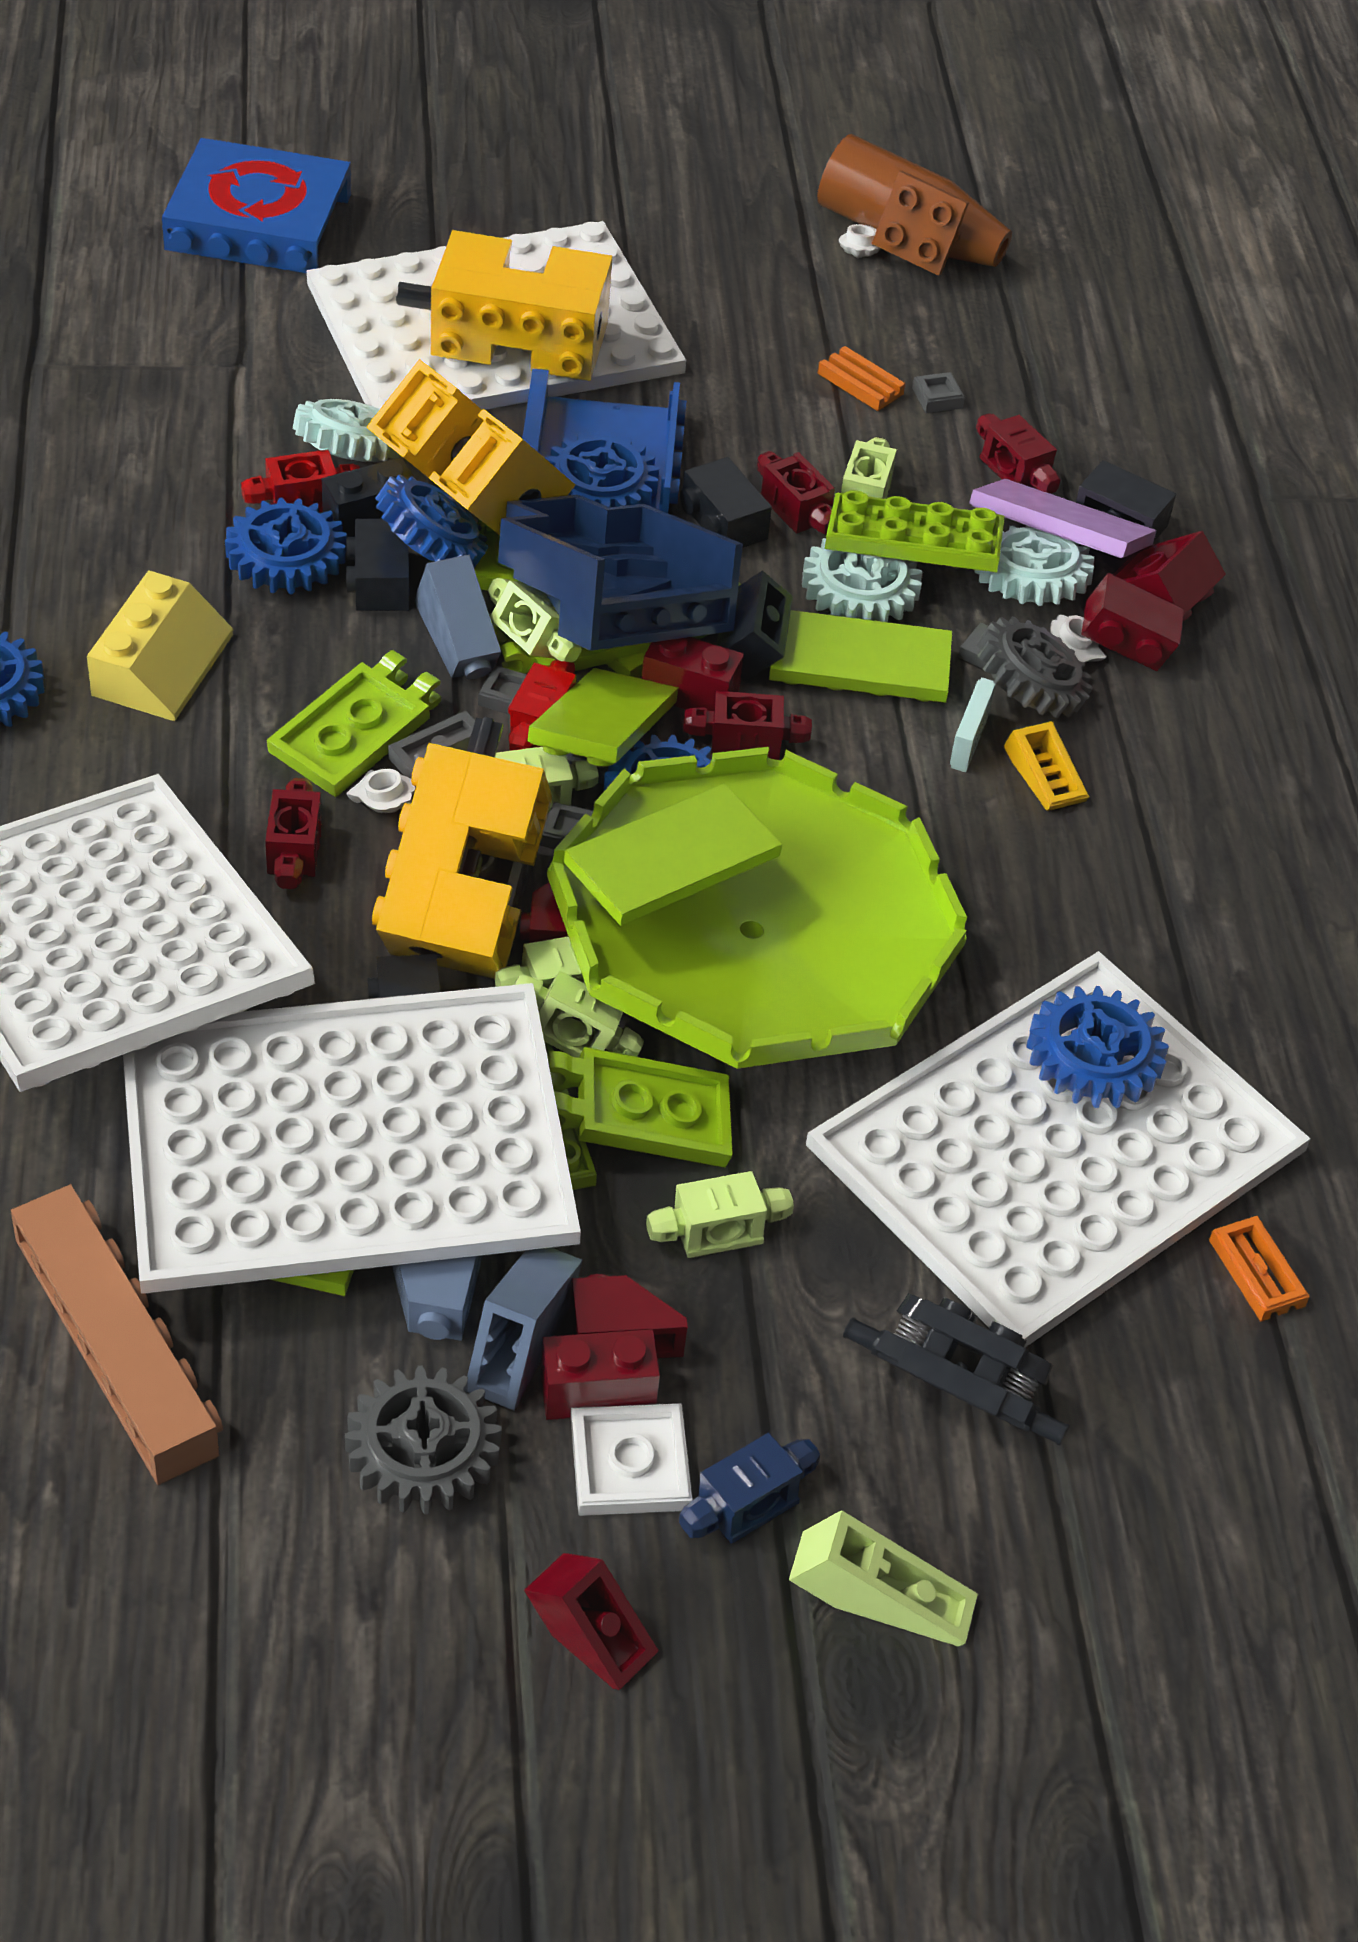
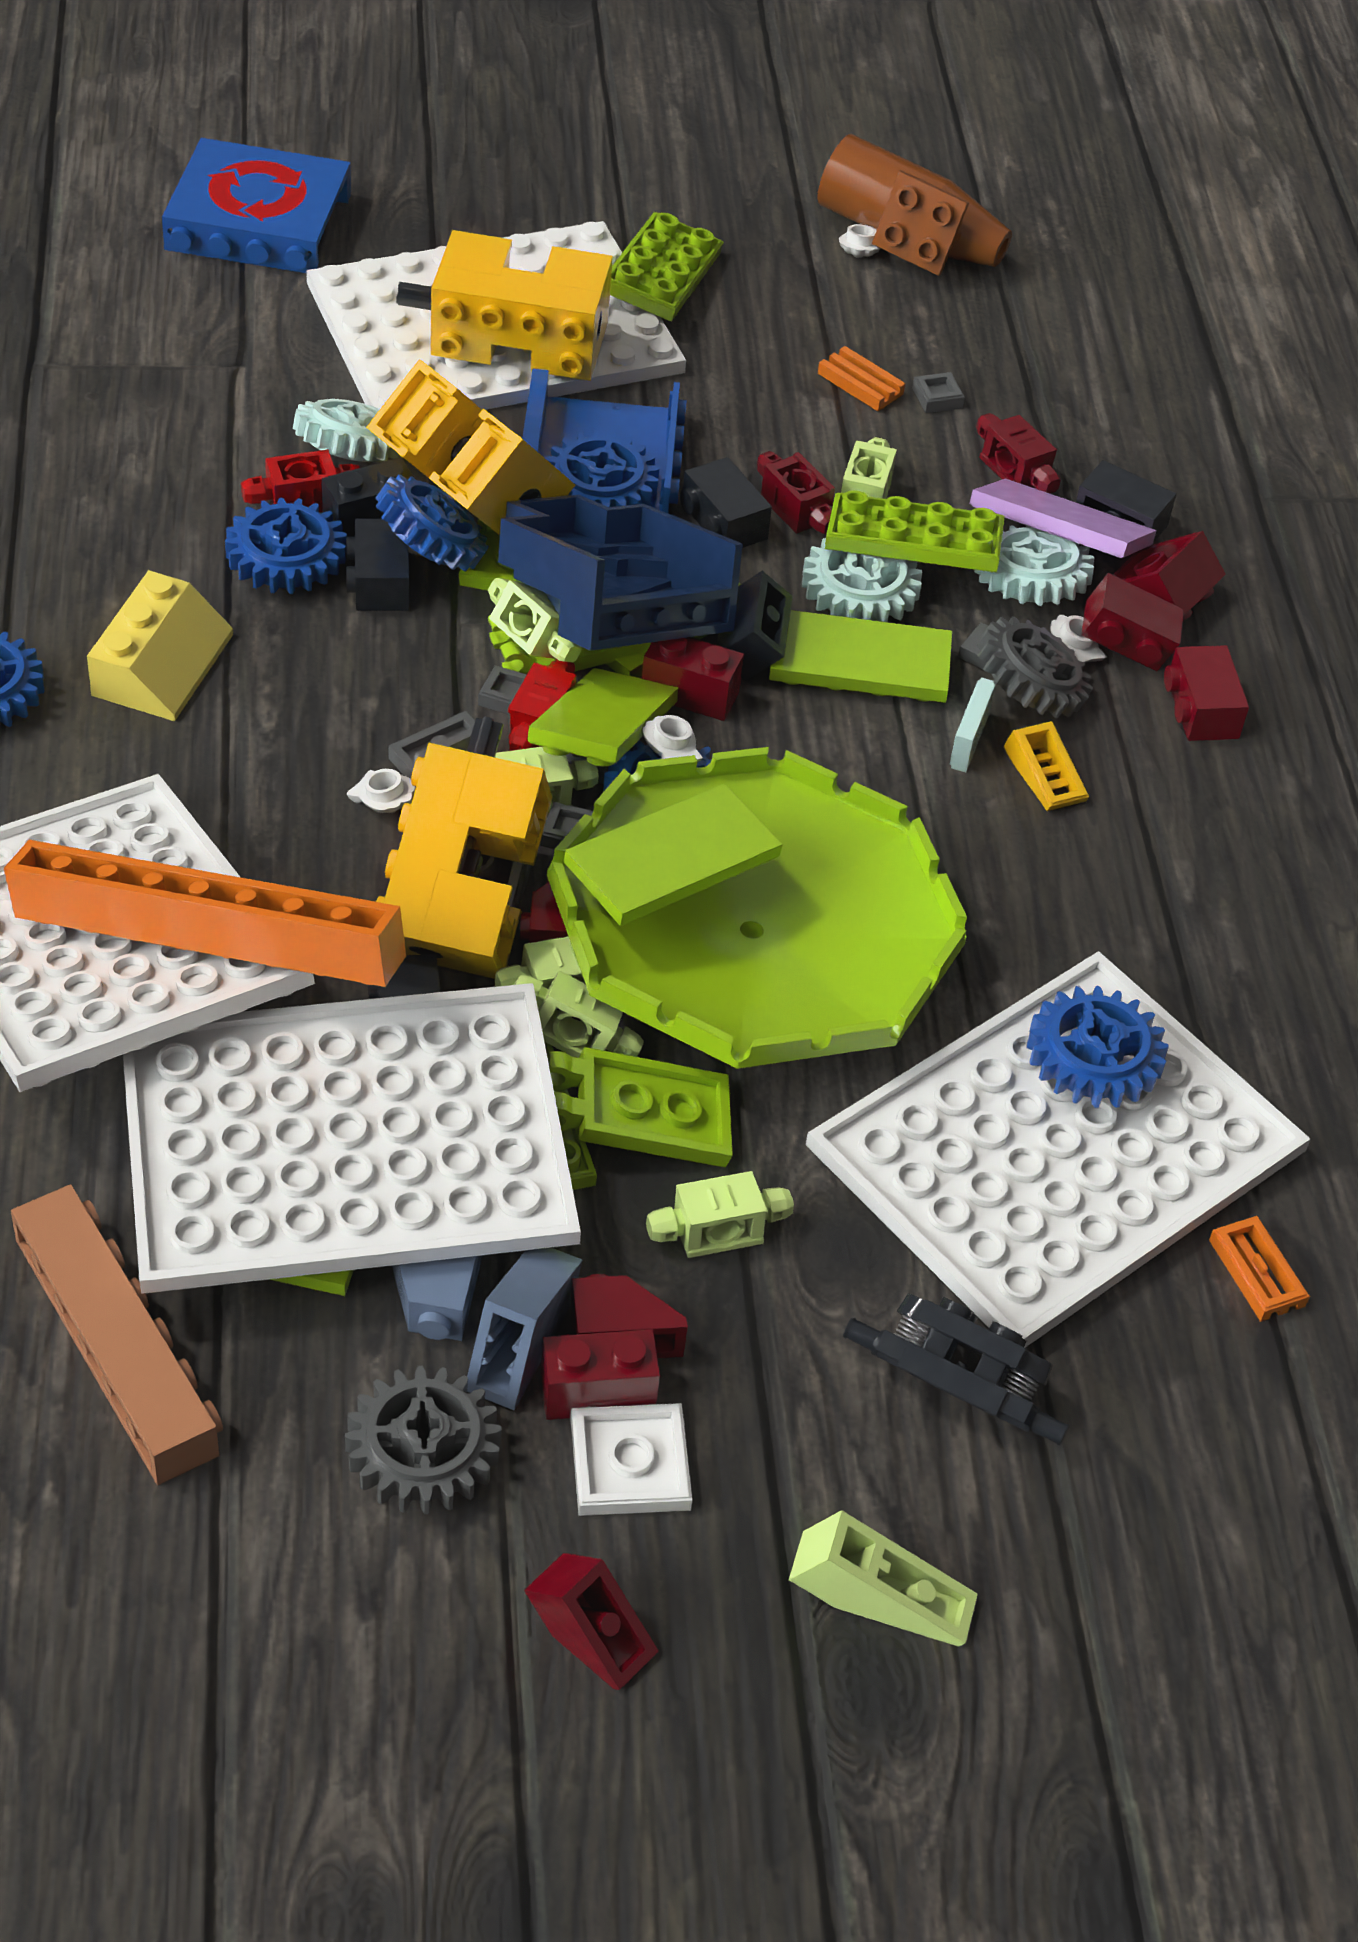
dark red piece [265,778,322,889] -> none
lime tile [267,650,442,798] -> none
sand blue slope [415,555,501,679] -> none
dark blue piece [679,1432,820,1544] -> none
dark red piece [683,691,812,760] -> none
none -> orange brick [4,840,406,987]
none -> lime tile [610,212,724,322]
none -> white animal [642,715,703,762]
none -> dark red brick [1164,645,1249,741]

